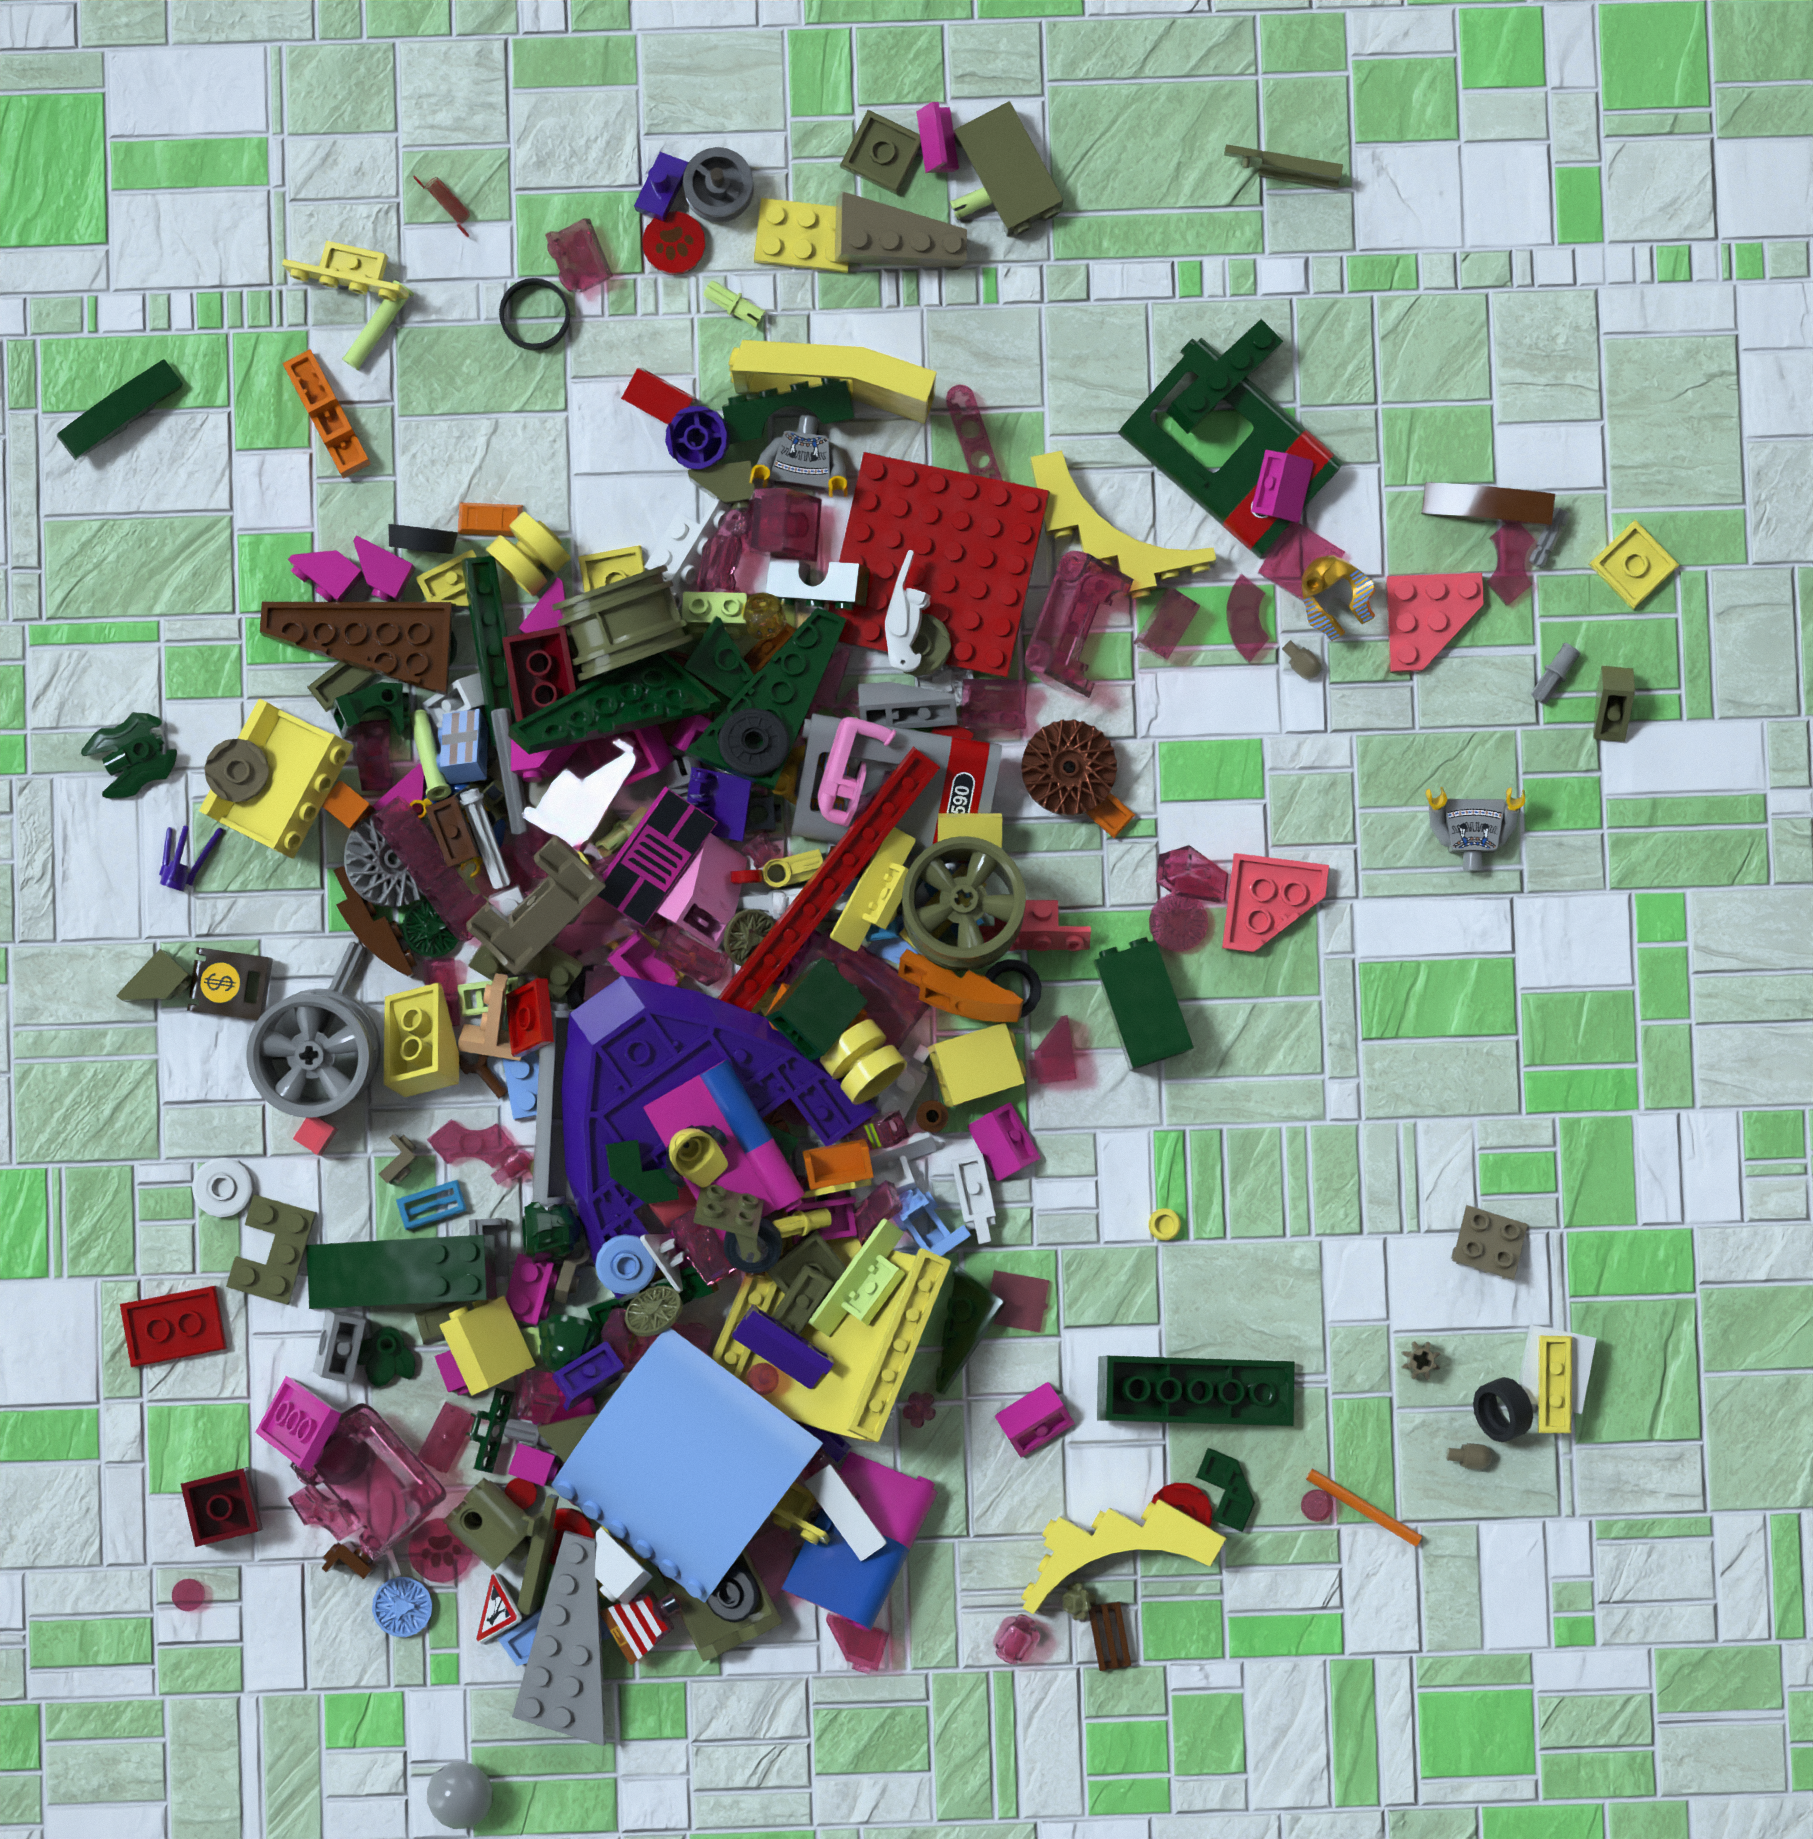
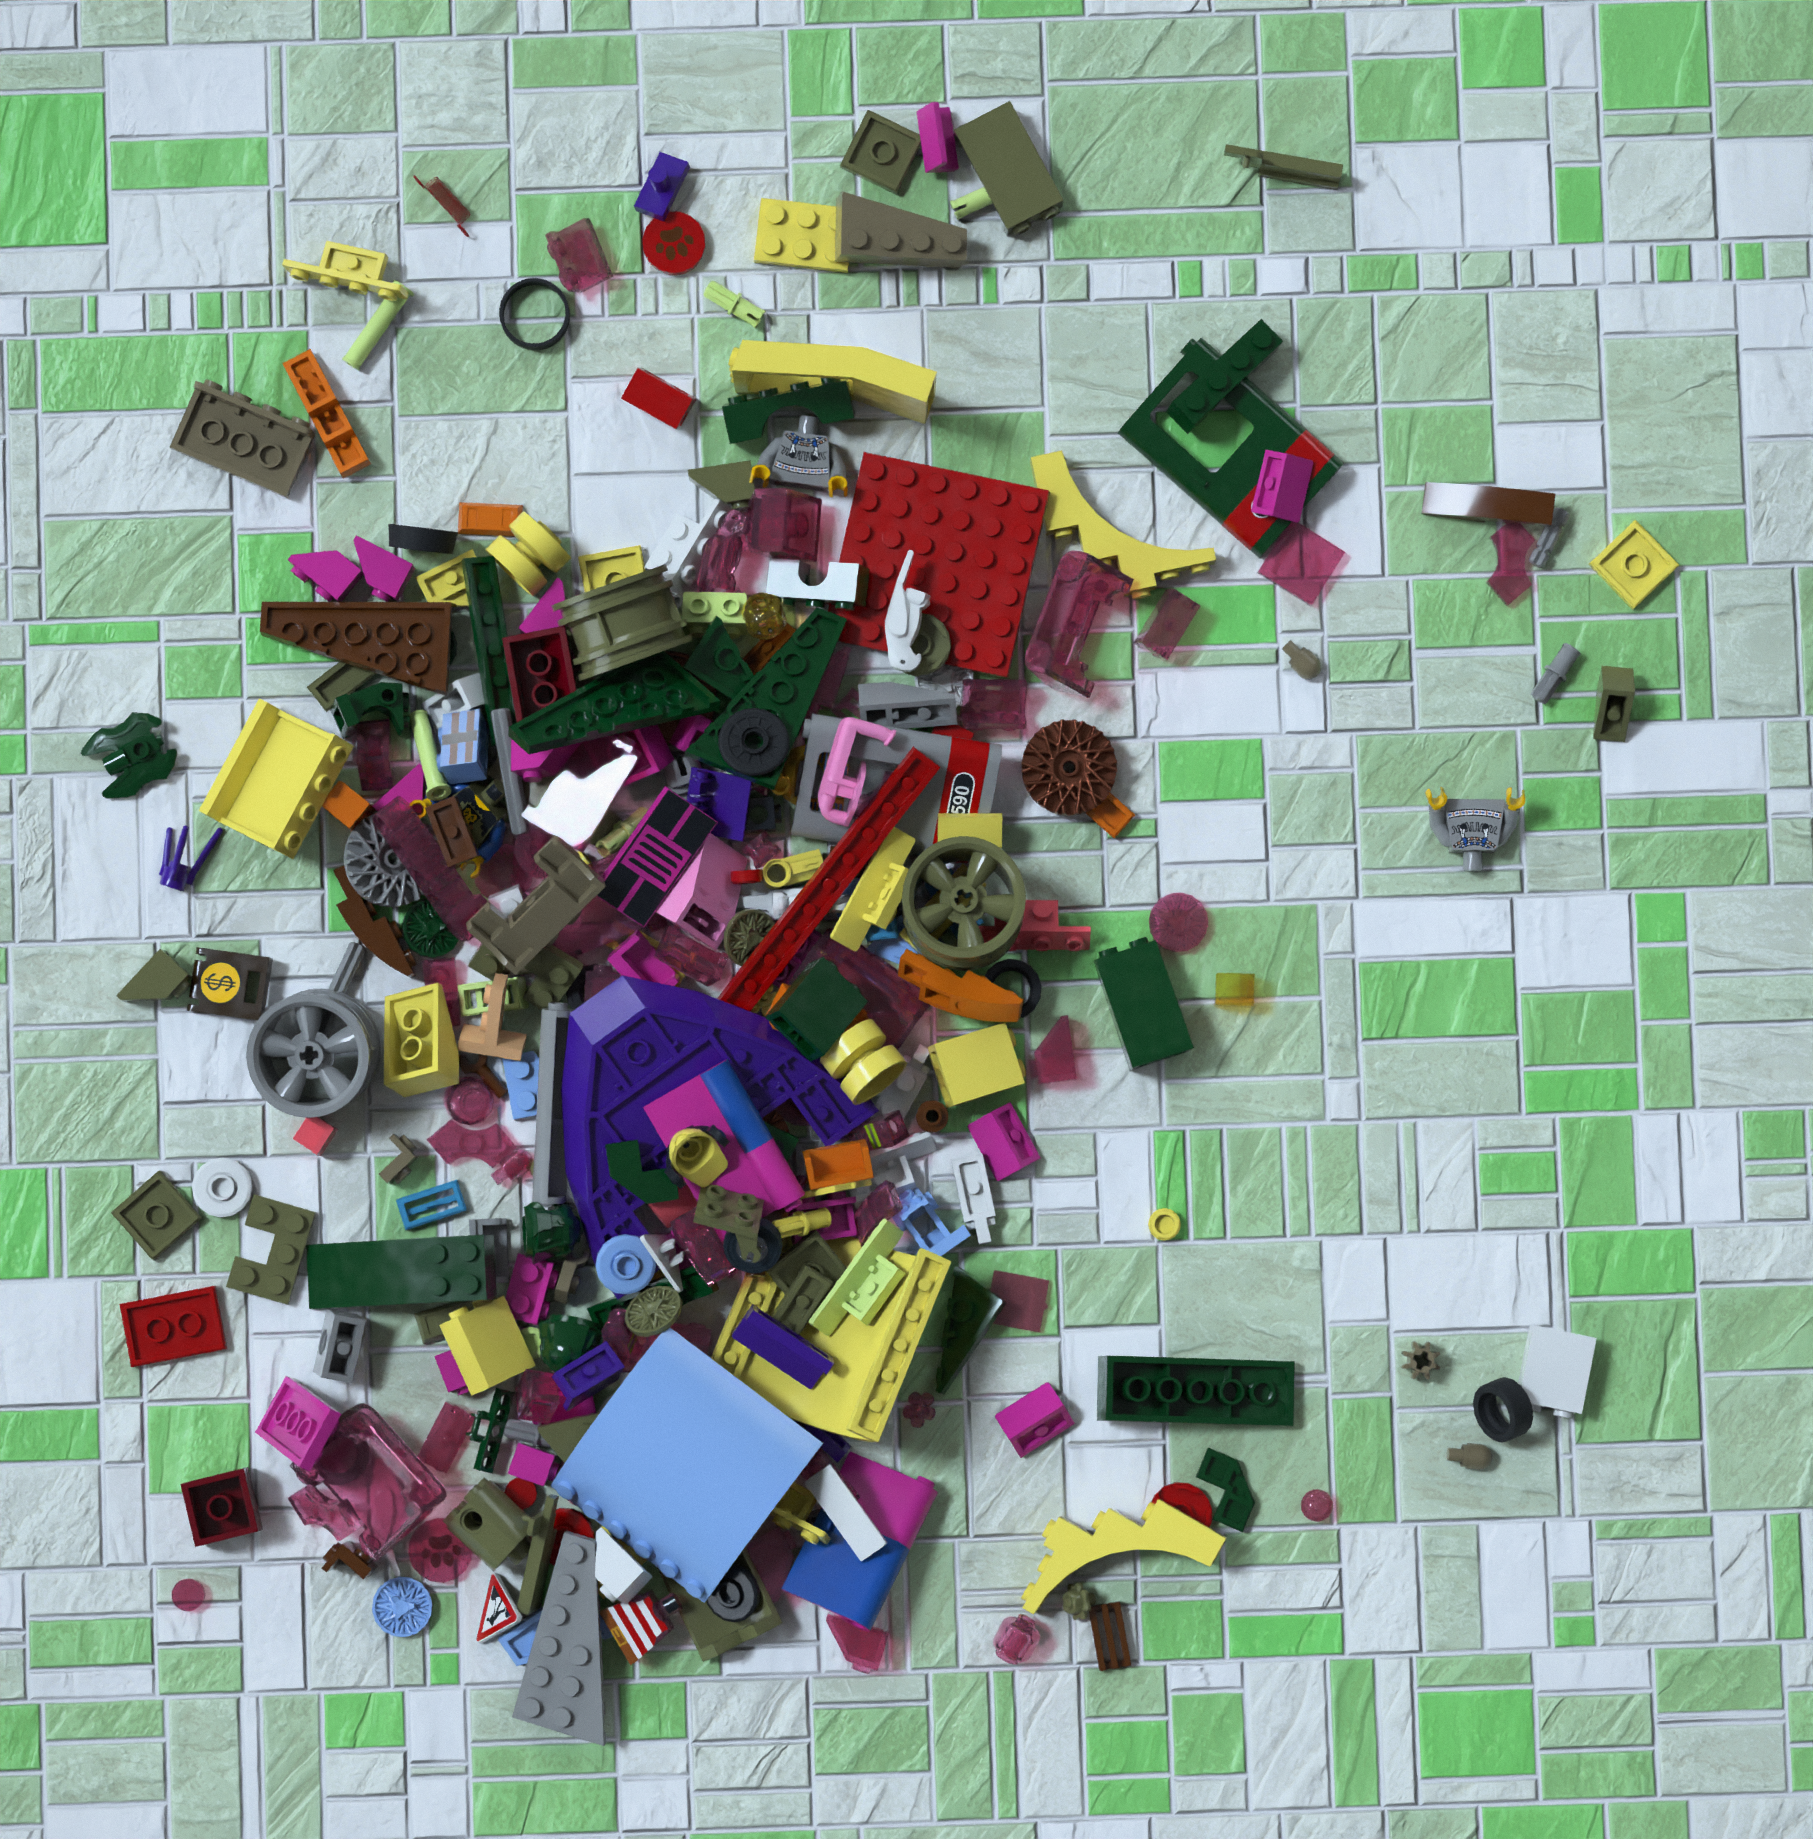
dark green slope [56,359,183,461] -> none
dark tan tile [204,738,269,802] -> none
dark green plate [356,1326,415,1388] -> none
light grey piece [427,1761,493,1829] -> none
white axle [459,788,511,889] -> none
red tile [505,978,554,1057] -> none
dark purple cylinder [665,406,730,470] -> none
flat silver wheel [683,147,754,223] -> none
clear pink plate [746,1363,779,1395] -> none
clear pink beam [946,384,1003,481] -> none
clear pink slope [1156,845,1229,903] -> none
coral plate [1222,853,1329,953] -> none
clear pink tile [1226,574,1270,663] -> none
pearl gold piece [1302,555,1375,641] -> none
orange bar [1306,1468,1422,1547] -> none
coral plate [1386,573,1484,672] -> none
dark tan hinge [1451,1205,1528,1280] -> none
light yellow tile [1538,1335,1572,1433] -> none
none -> olive tile [111,1170,203,1261]
none -> dark tan bracket [170,379,315,498]
none -> clear pink hair [443,1076,494,1125]
none -> clear yellow panel [1213,973,1255,1008]

